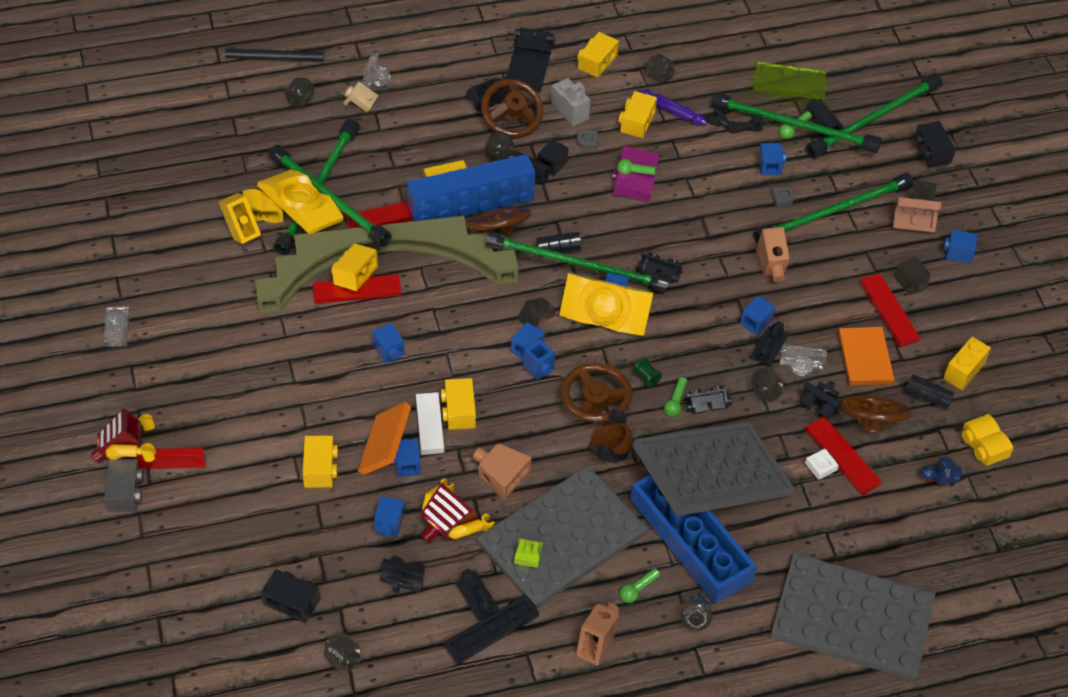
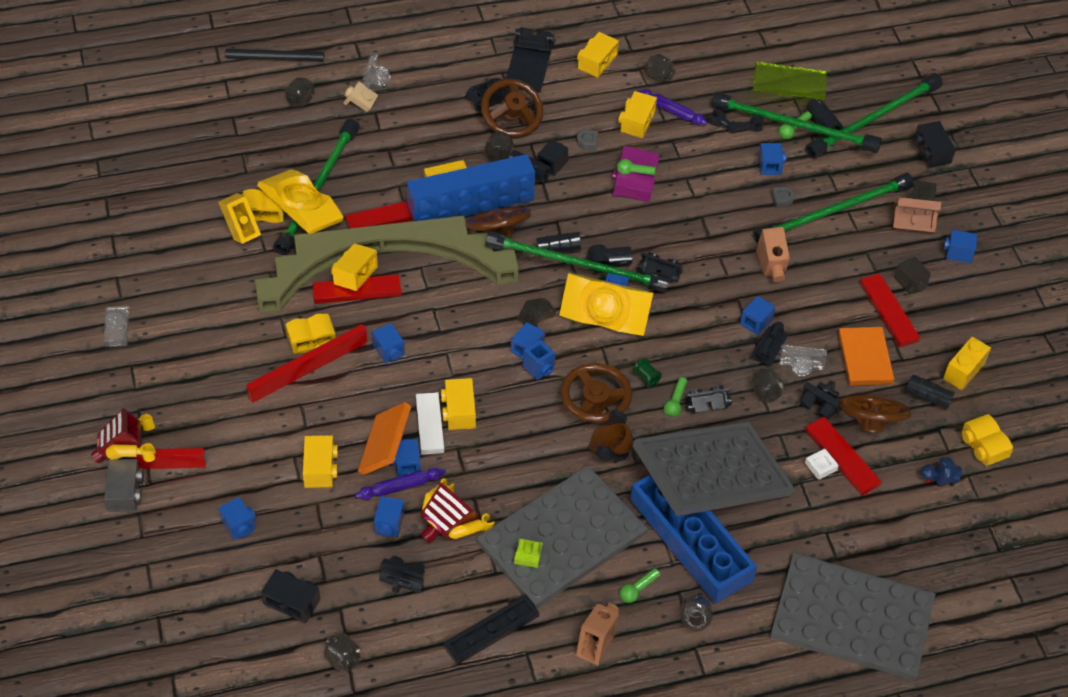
hose [269,145,392,247] -> none
black hinge [455,569,500,621] -> none
nougat torso [473,444,532,500] -> none
light grey hinge [551,78,590,127] -> none
none -> blue brick [218,497,256,541]
none -> red tile [246,324,368,403]
none -> yellow brick [286,314,336,354]
none -> dark purple wheel [355,467,446,500]
none -> black piece [588,244,632,273]

